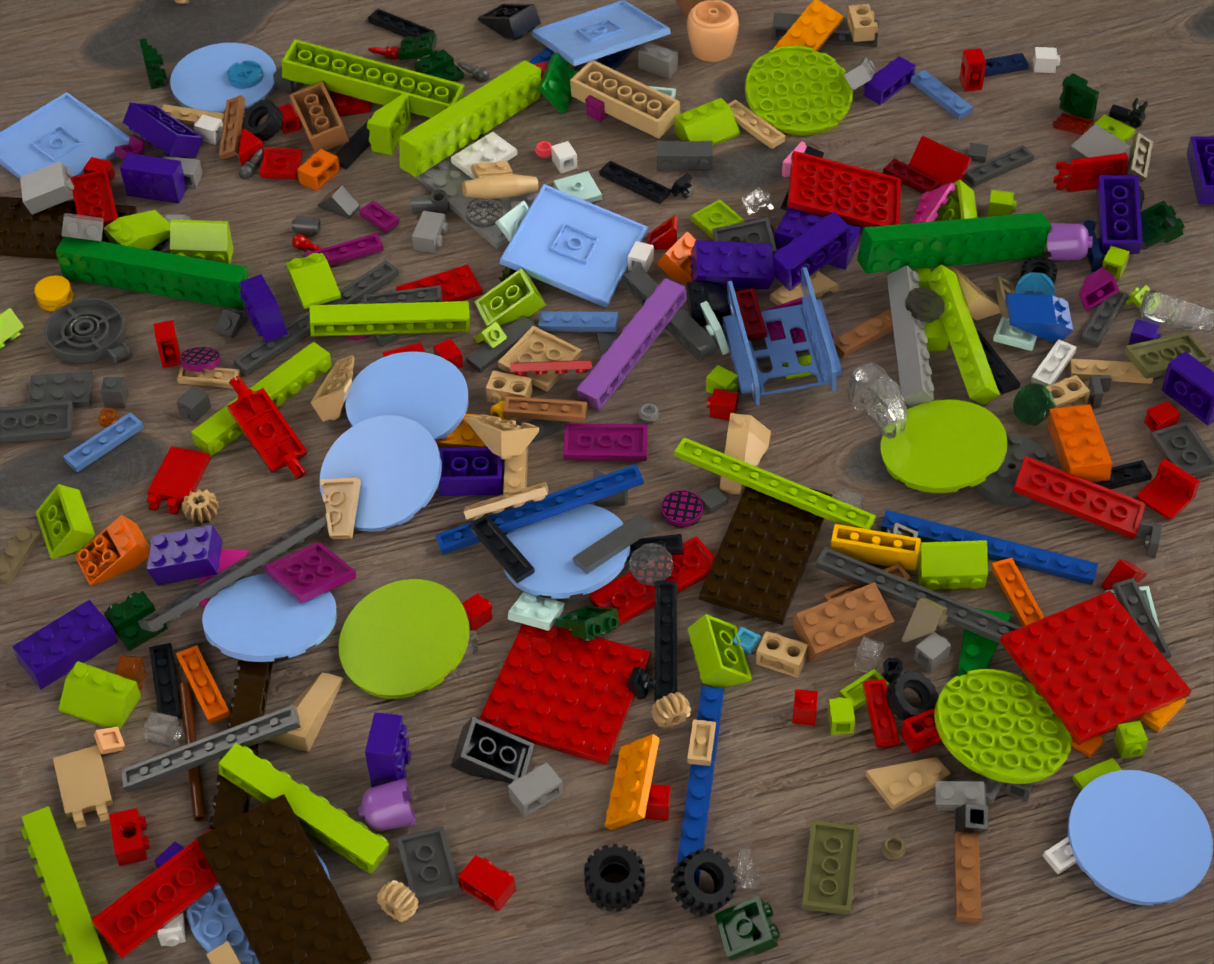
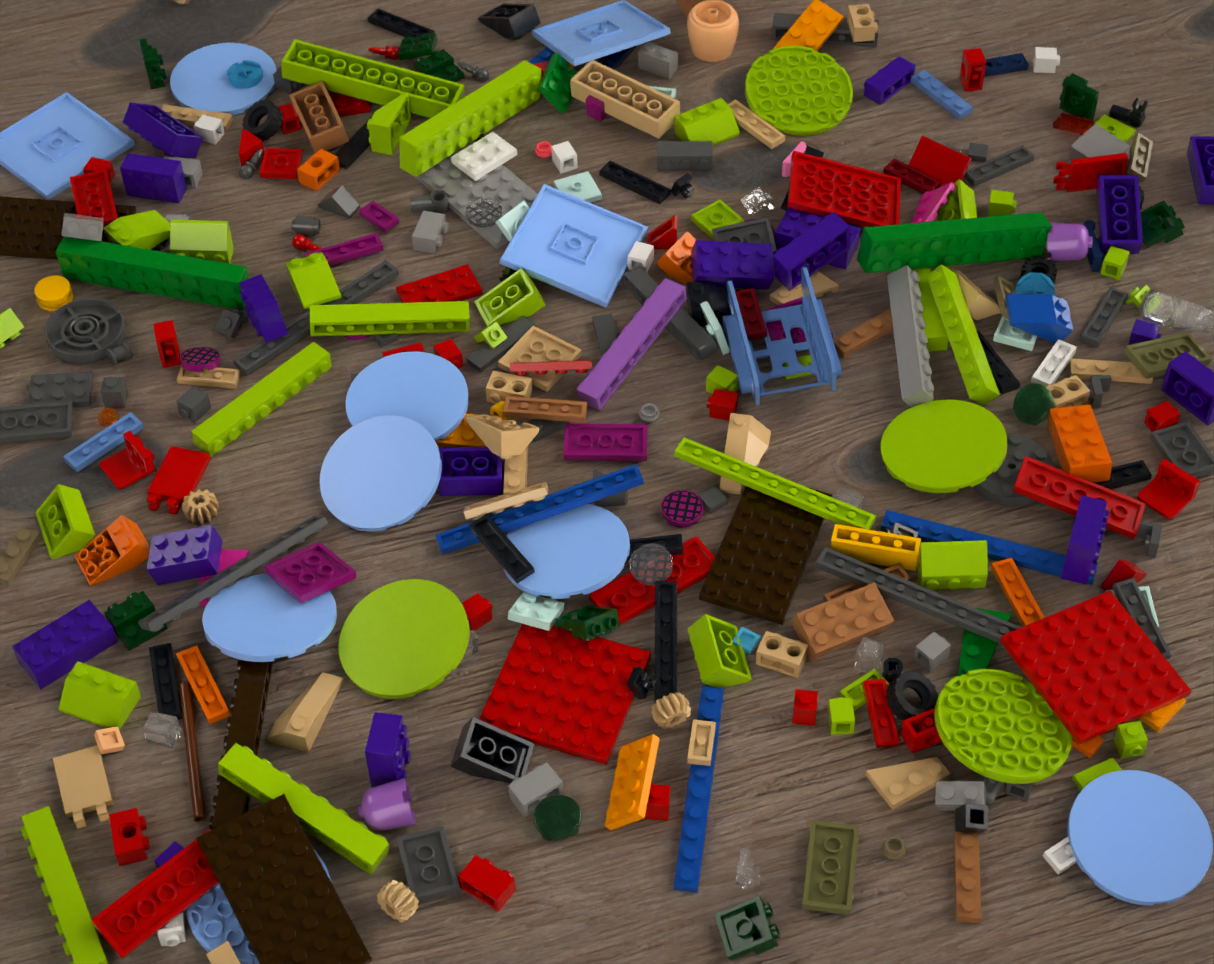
light grey brick [20,161,74,214] -> none
magenta bracket [114,134,146,160] -> none
clear orange brick [115,655,146,690] -> none
dark grey plate [121,704,301,793] -> none
medium nougat plate [219,95,246,160] -> none
red plate [227,376,307,480] -> none
tan wedge [310,355,354,422] -> none
tan wing [319,477,361,540] -> none
dark grey tile [363,285,442,304] -> none
tan plate [462,161,538,199] -> none
medium blue plate [538,311,619,332] -> none
dark grey tile [573,514,654,573] -> none
black tyre [584,844,645,912] -> none
black tyre [671,848,738,915] -> none
light grey brick [844,57,875,90] -> none
clear piece [848,362,908,439] -> none
dark tan slope [901,597,948,642] -> none
clear smoke tile [905,287,945,323] -> none
magenta slope [1079,268,1119,311] -> none
none -> red bracket [99,430,155,490]
none -> clear green tile [534,795,582,840]
none -> dark purple brick [1061,495,1109,585]

